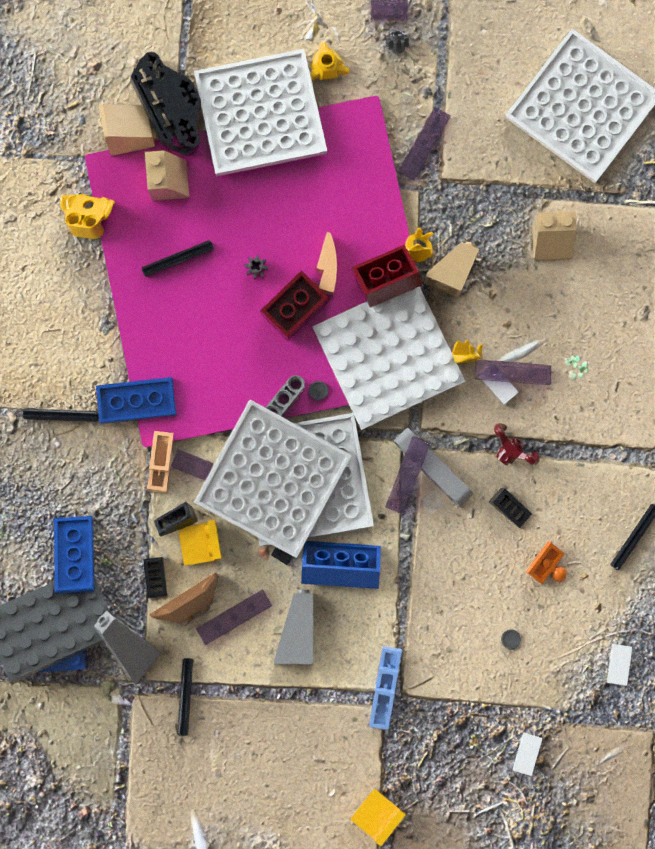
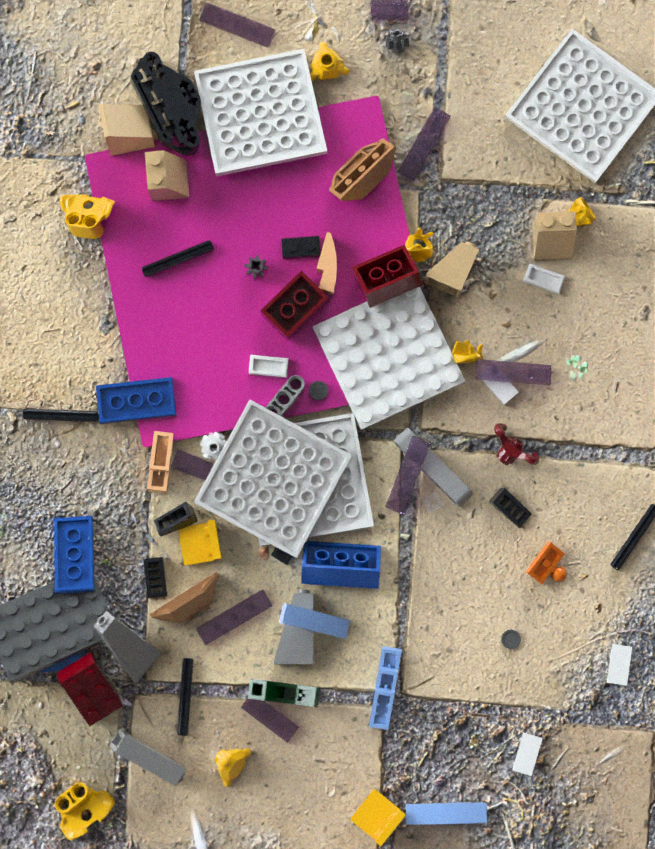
none -> yellow piece [55,783,115,840]
none -> dark red brick [57,652,123,727]
none -> light grey slope [110,728,185,786]
none -> clear purple tile [199,2,275,48]
none -> white brick [200,431,227,460]
none -> yellow rock [214,748,251,787]
none -> clear purple tile [241,698,299,743]
none -> dark green arch [248,679,320,707]
none -> white tile [249,355,289,378]
none -> light blue slope [279,603,350,639]
none -> black plate [281,236,320,259]
none -> medium nougat wedge [329,139,396,201]
none -> light blue slope [406,802,487,825]
none -> white tile [523,263,565,294]
none -> yellow piece [568,197,596,226]

